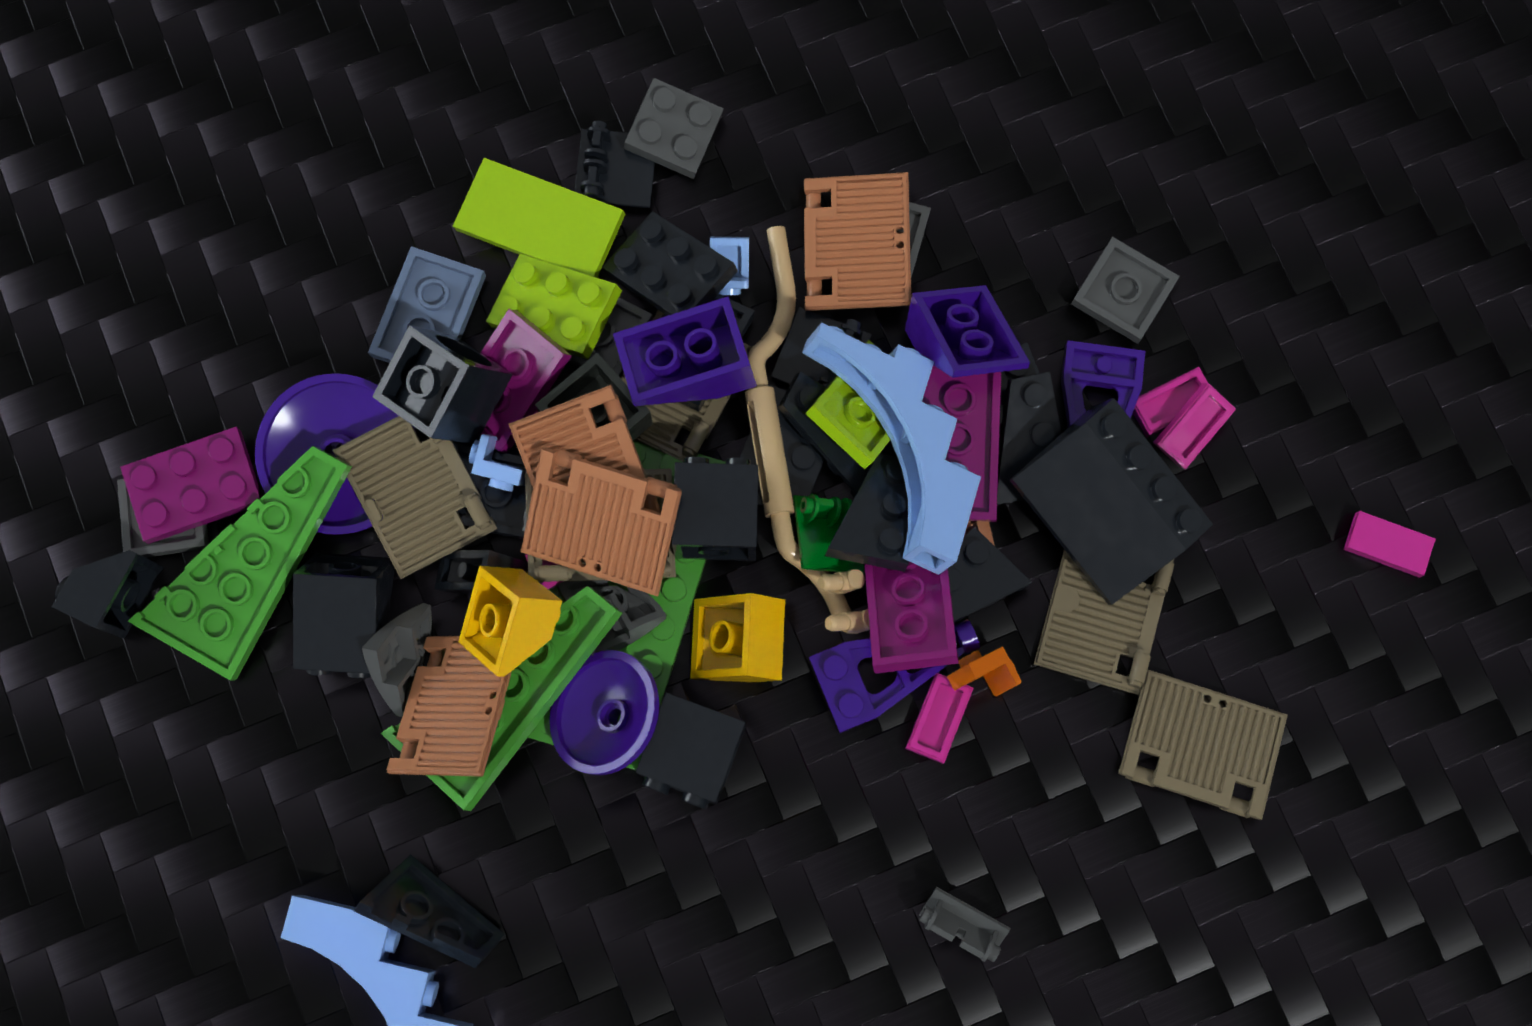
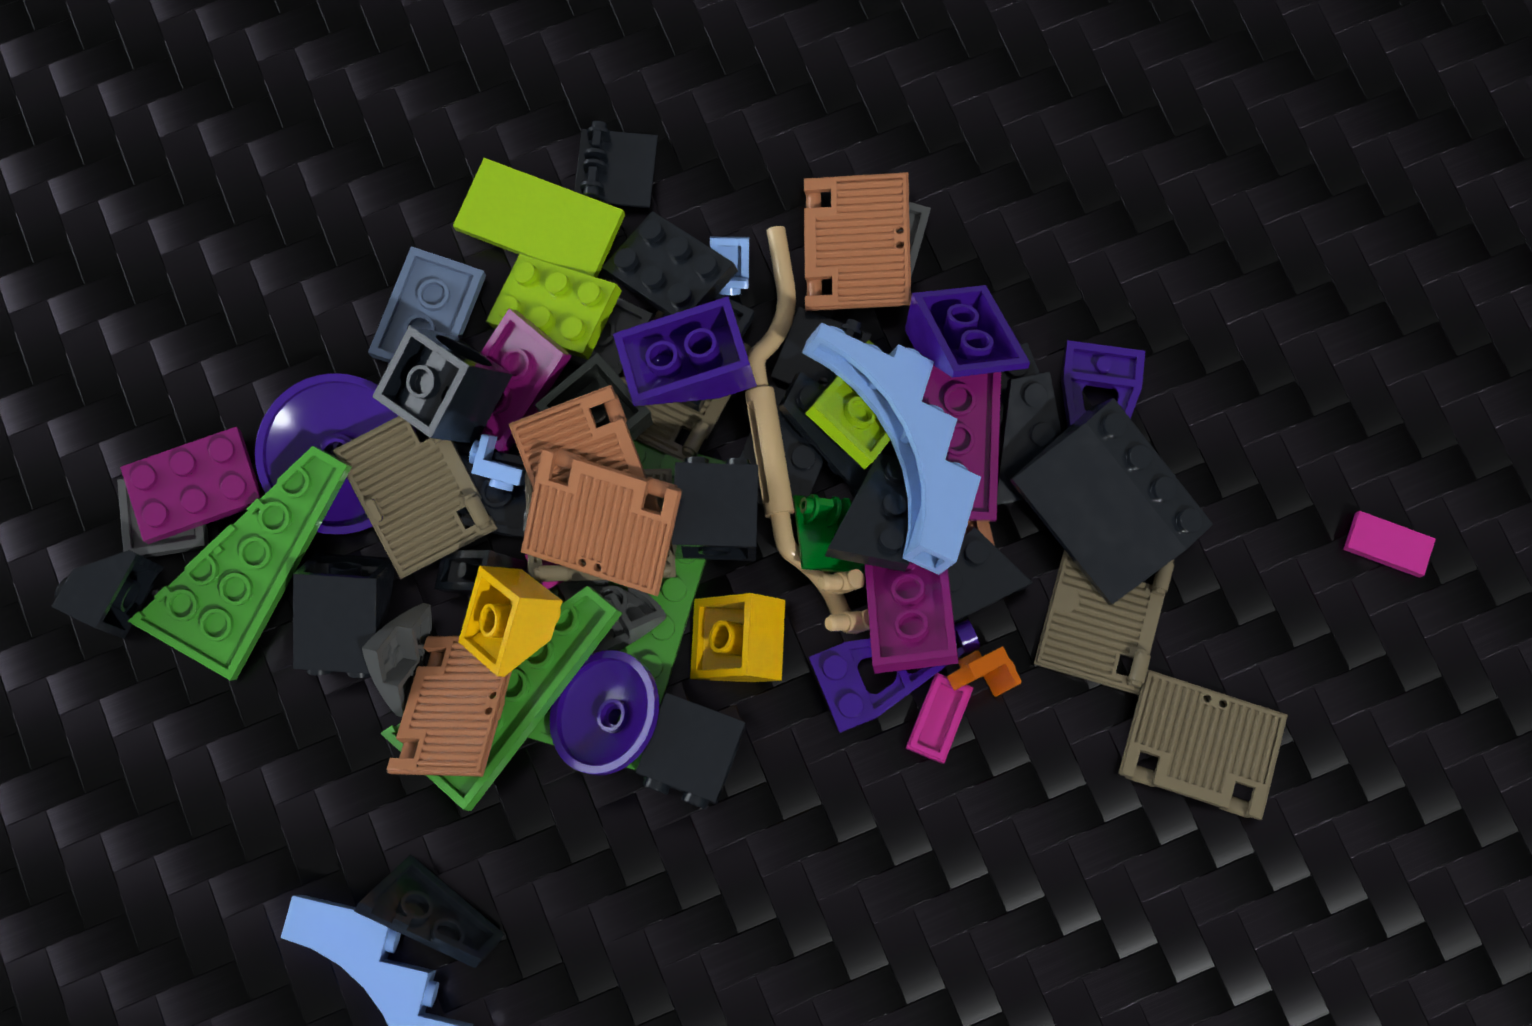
dark grey plate [623,78,724,179] -> none
dark grey hinge [919,887,1011,962] -> none
dark grey plate [1071,237,1180,344] -> none
dark pink tile [1133,367,1208,438] -> none
dark pink tile [1153,383,1236,469] -> none

